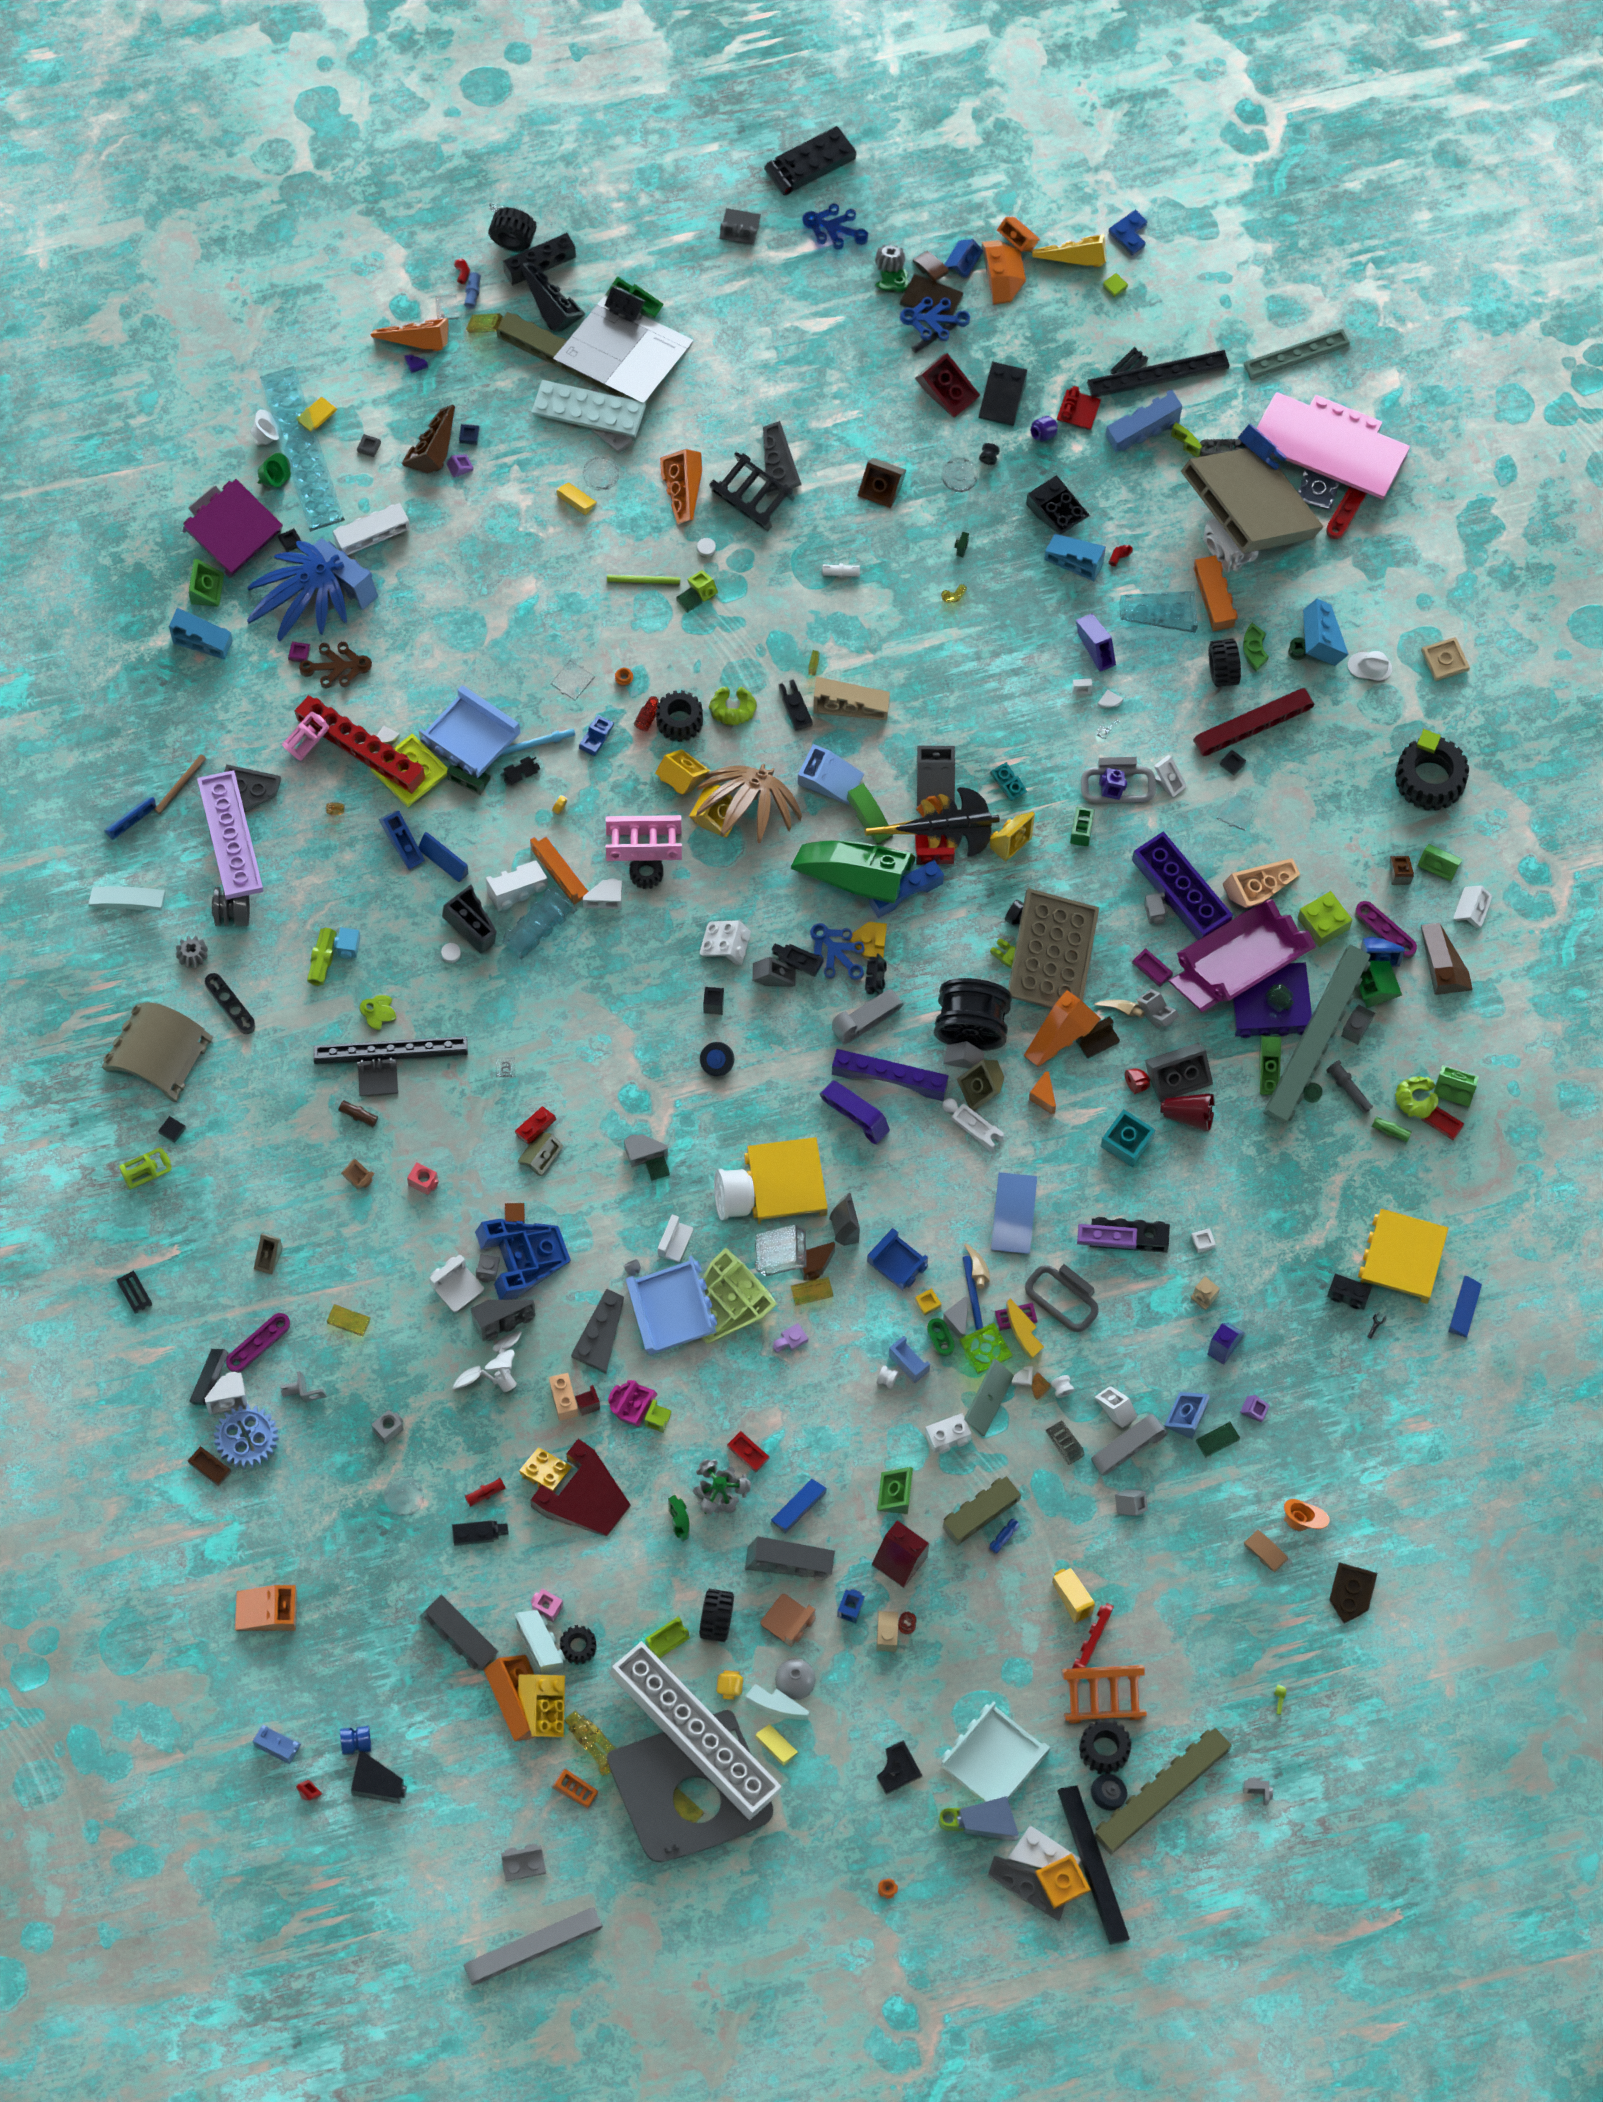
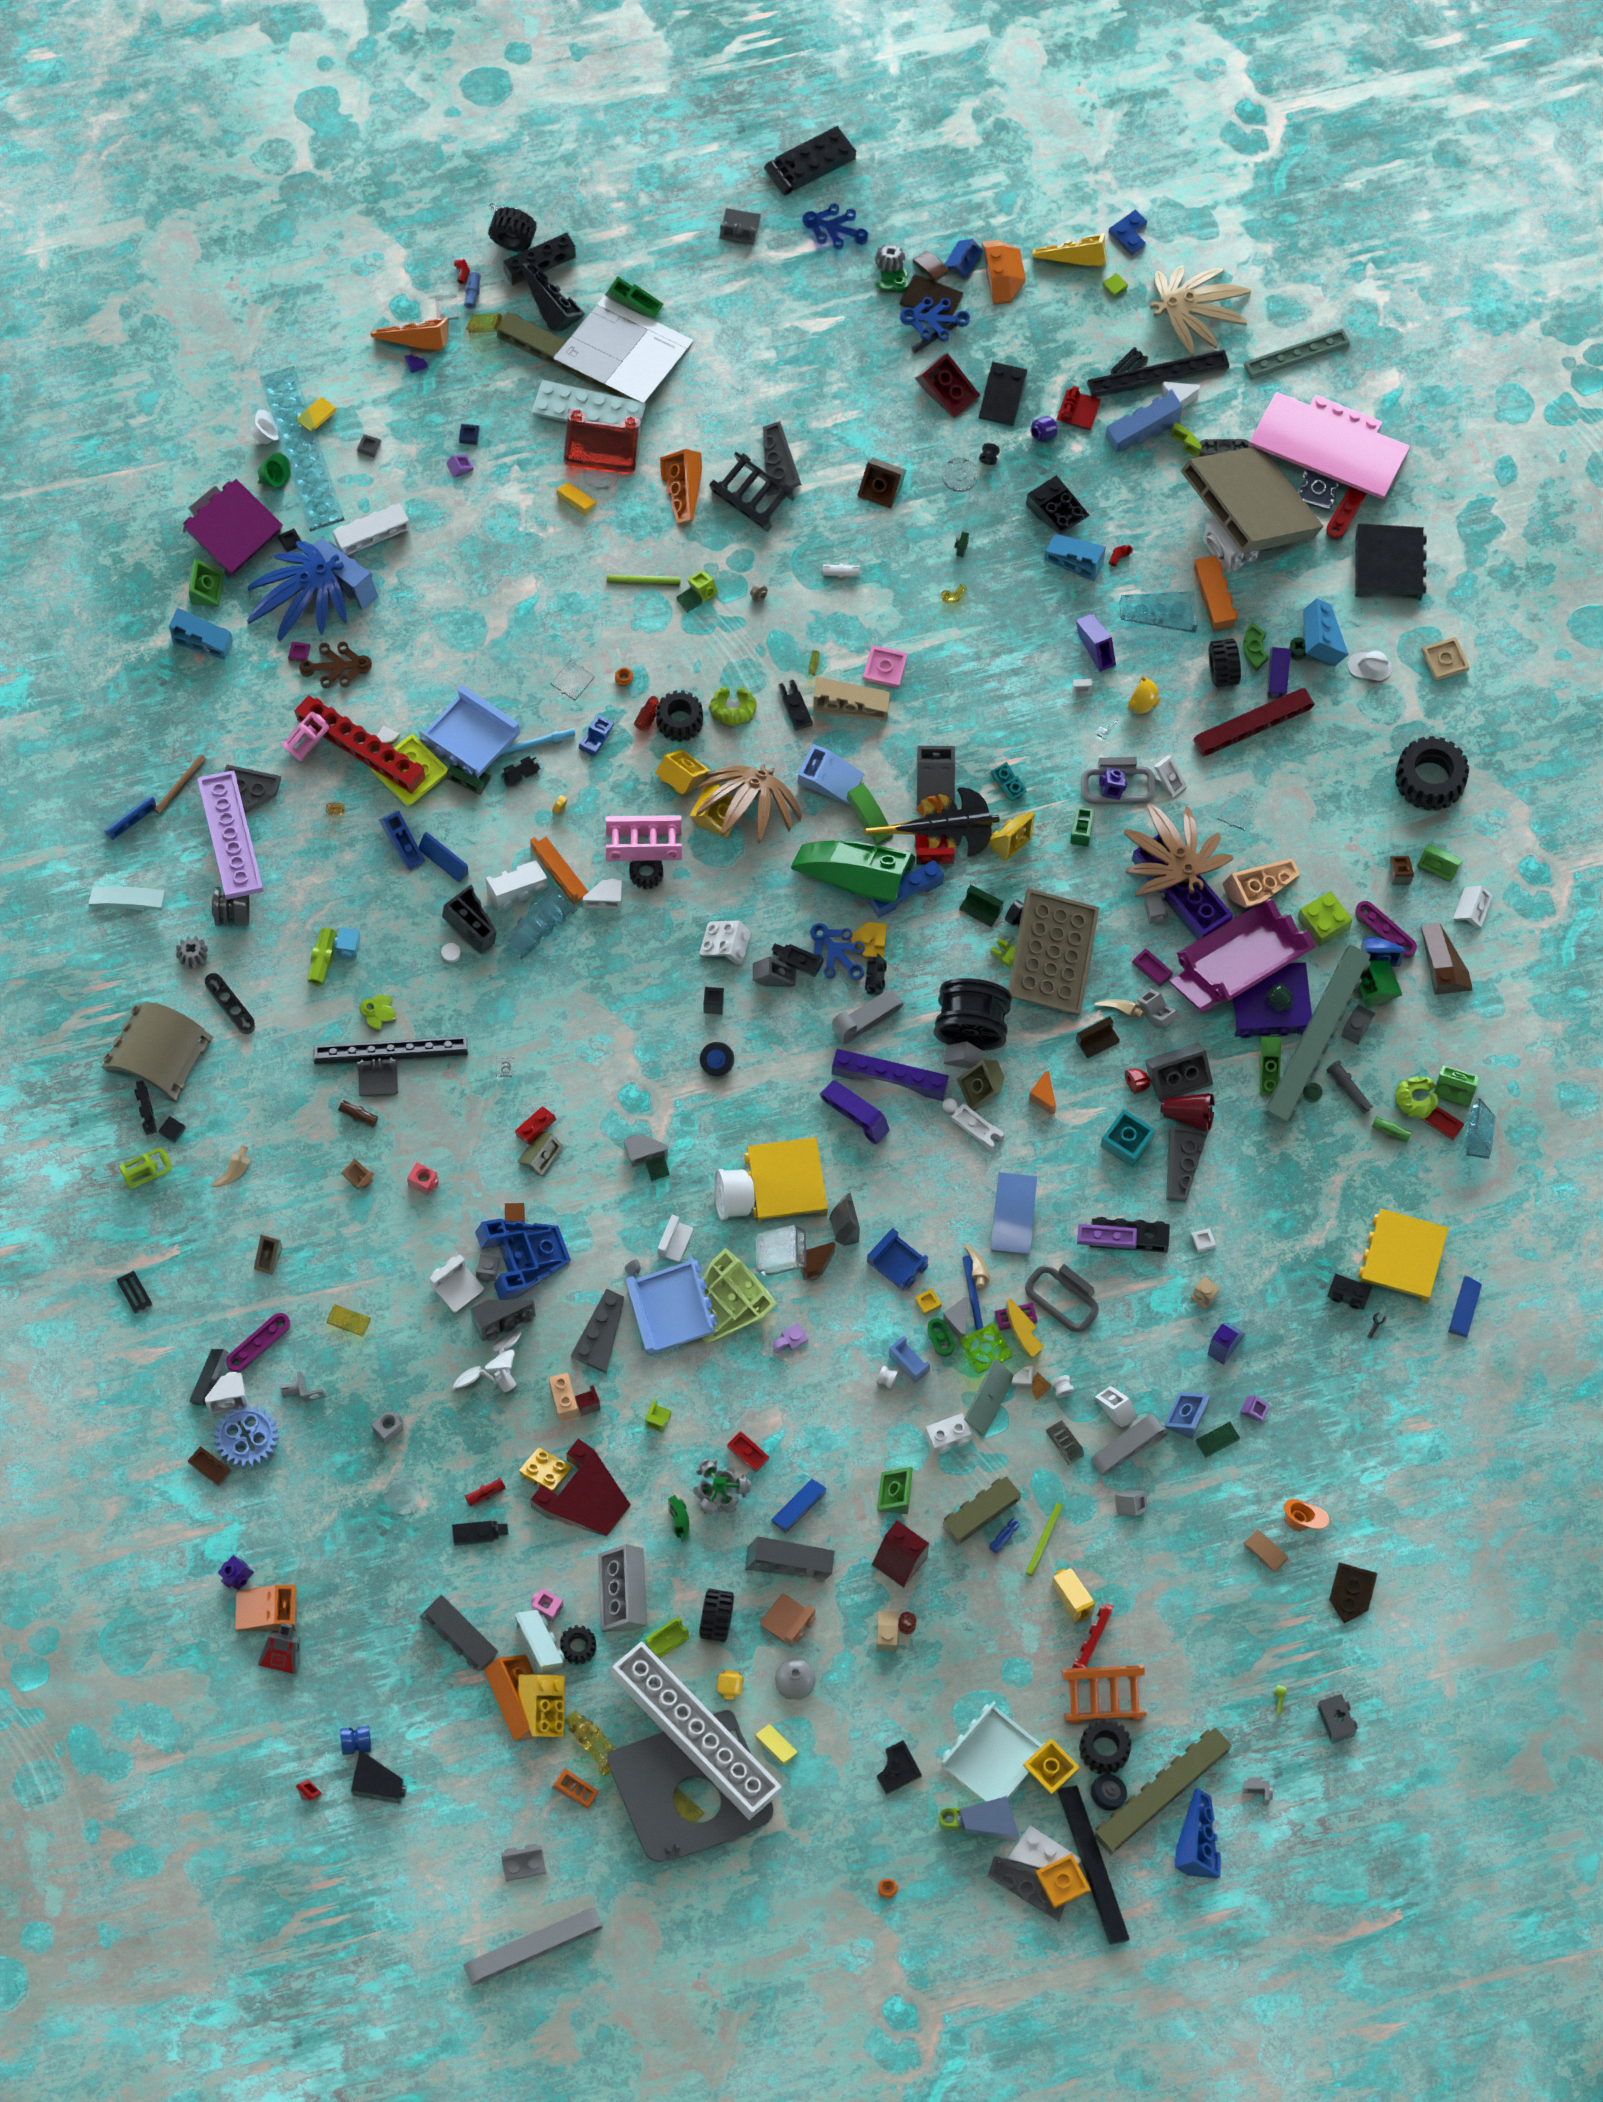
medium blue hinge [253,1725,301,1764] -> none
reddish brown wedge [401,404,455,474] -> none
black bracket [604,285,645,322] -> none
dark pink slope [608,1380,657,1427] -> none
white tile [697,538,716,557] -> none
light aqua slope [746,1684,810,1720] -> none
clear yellow tile [791,1277,833,1306] -> none
blue brick [837,1589,865,1624] -> none
orange brick [997,216,1040,252] -> none
orange wedge [1023,990,1101,1067] -> none
white tile [1097,690,1123,709] -> none
black tile [1220,750,1246,776] -> none
blue hinge [1238,423,1287,470] -> none
lime tile [1416,729,1441,753] -> none
none -> black hinge [134,1080,158,1135]
none -> tan bar [211,1145,251,1187]
none -> dark purple brick [217,1554,254,1590]
none -> torso [258,1623,300,1674]
none -> clear red windscreen [564,409,641,474]
none -> light grey slope [598,1544,647,1632]
none -> dark tan plate [750,584,768,602]
none -> bright pink plate [863,645,908,689]
none -> dark green panel [959,885,1004,927]
none -> yellow slope [1023,1738,1080,1794]
none -> lime bar [1025,1503,1063,1576]
none -> medium nougat plant [1124,803,1233,897]
none -> yellow cylinder [1126,676,1160,714]
none -> tan plant [1150,265,1251,357]
none -> white slope [1162,382,1200,409]
none -> dark grey wing [1166,1125,1208,1202]
none -> blue wedge [1175,1788,1221,1879]
none -> dark purple slope [1267,647,1291,697]
none -> dark grey brick [1317,1694,1358,1744]
none -> black panel [1355,524,1427,600]
none -> clear light blue slope [1463,1098,1495,1159]

